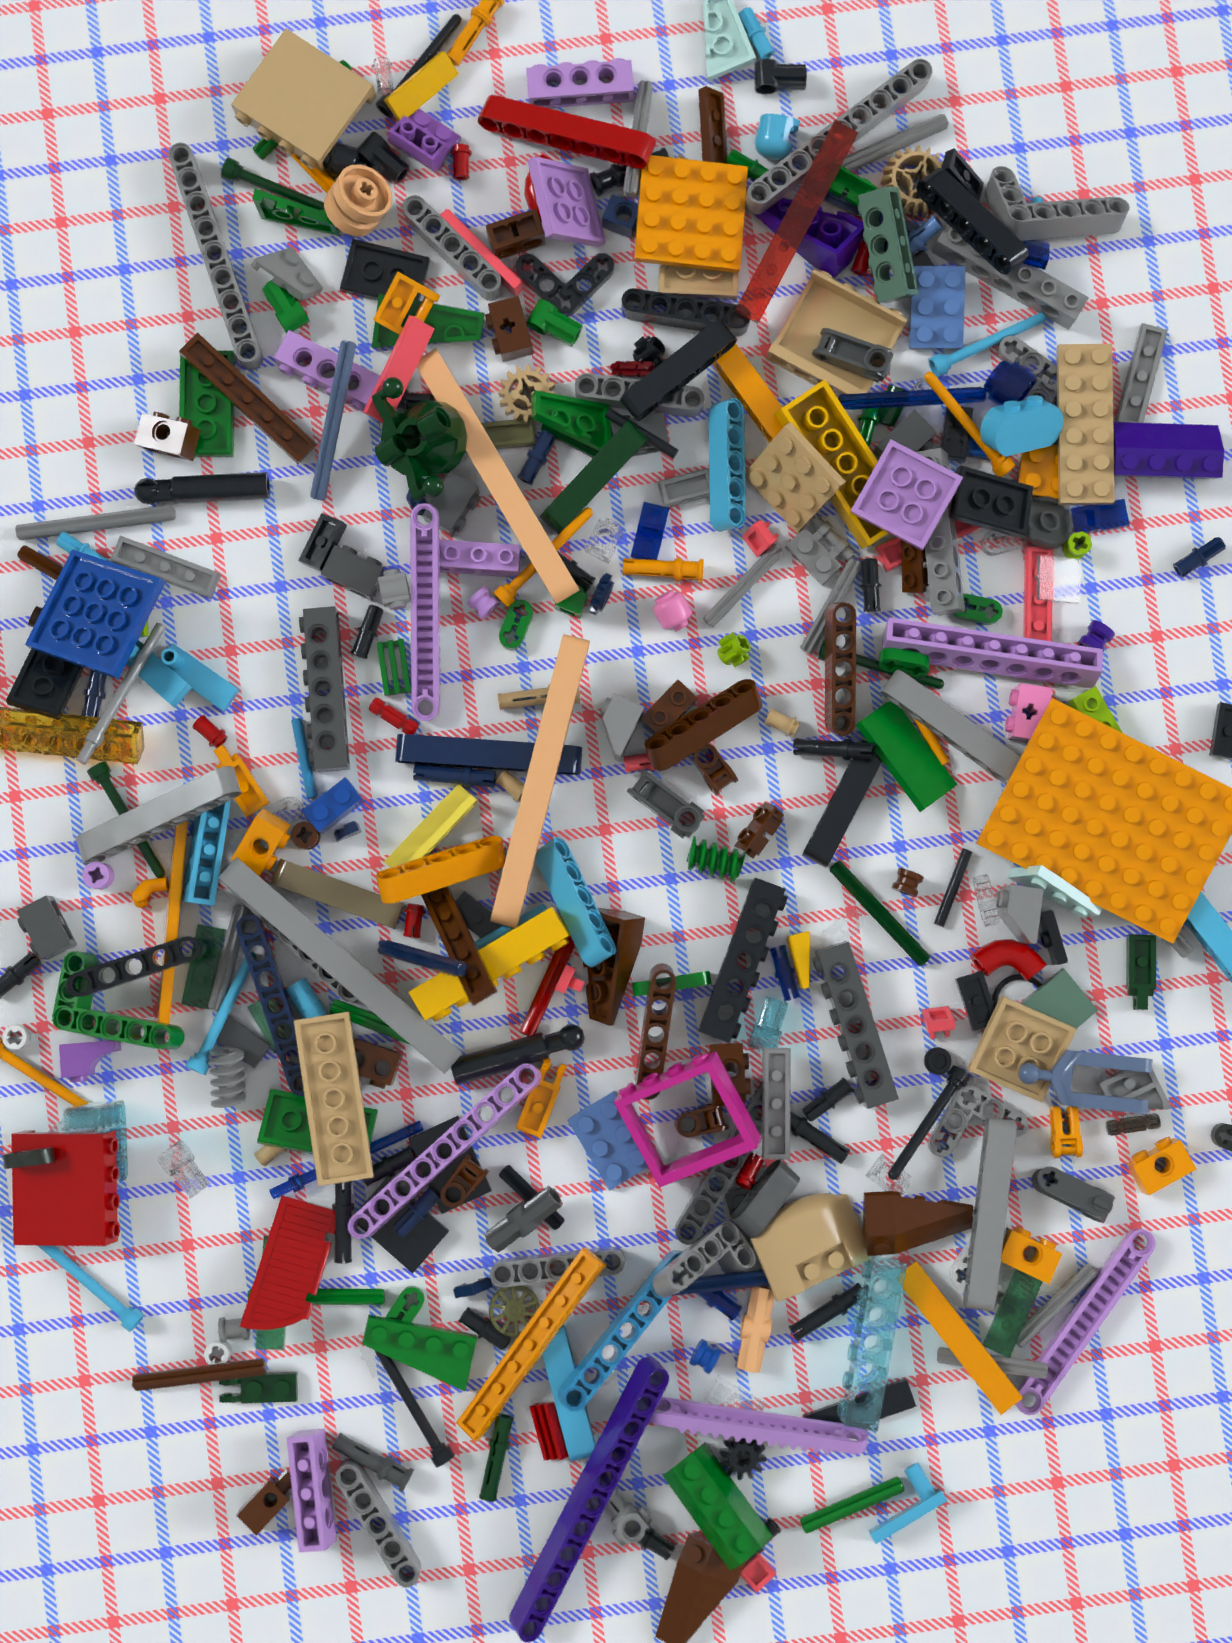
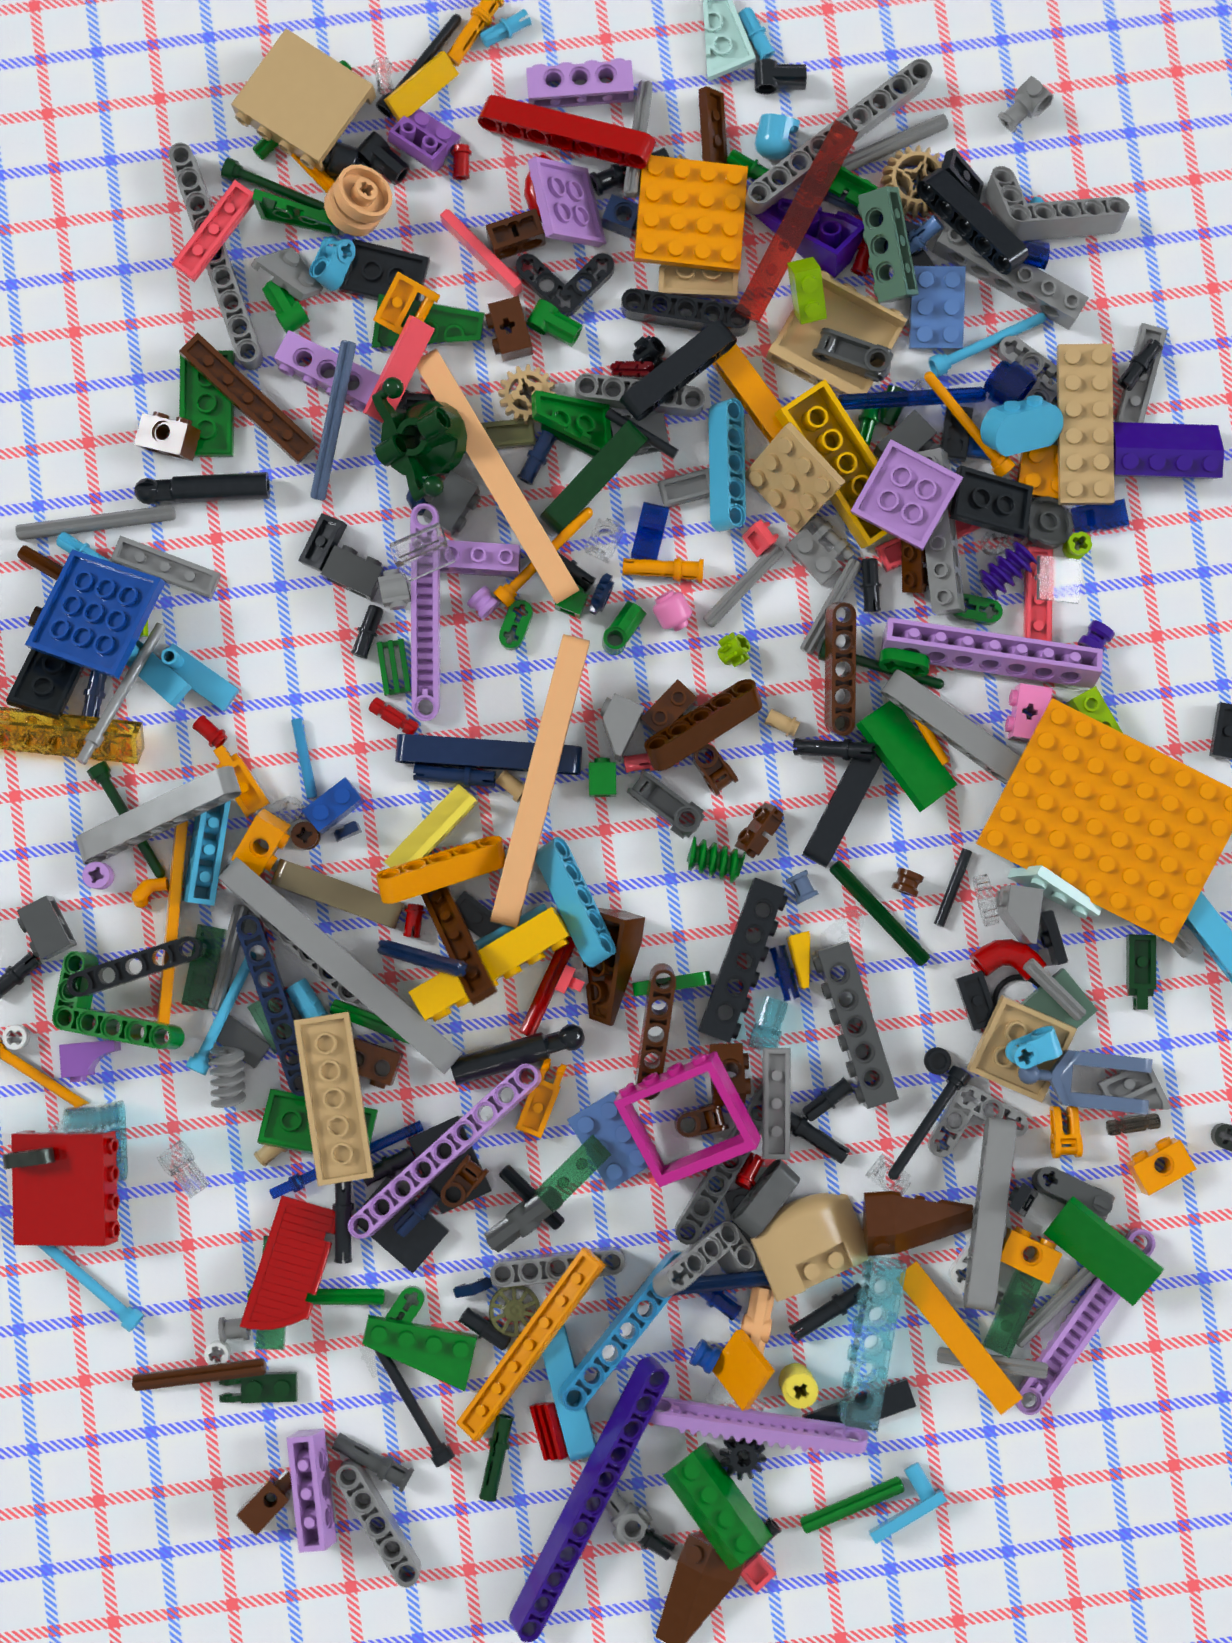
dark grey brick [299,606,350,772] -> none
light grey beam [403,195,502,301] -> none
tan pin [498,684,580,710] -> none
coral tile [922,1006,955,1039] -> none
dark blue axle [1173,537,1226,578] -> none
none -> coral tile [171,180,254,282]
none -> medium azure piece [309,237,356,291]
none -> clear panel [389,522,456,582]
none -> medium azure axle [480,9,531,47]
none -> clear green tile [534,1135,611,1212]
none -> green brick [589,757,616,797]
none -> green piece [602,601,647,655]
none -> light orange tile [712,1329,775,1411]
none -> light yellow piece [778,1363,818,1408]
none -> sand blue bush [786,870,819,904]
none -> lime brick [787,257,827,325]
none -> dark purple piece [979,541,1039,601]
none -> light grey connector [998,75,1053,133]
none -> medium azure piece [1005,1026,1063,1069]
none -> black plate [1008,1183,1038,1217]
none -> light grey axle [1023,958,1086,1021]
none -> green tile [1043,1196,1164,1306]
none -> black pin [1117,338,1163,391]

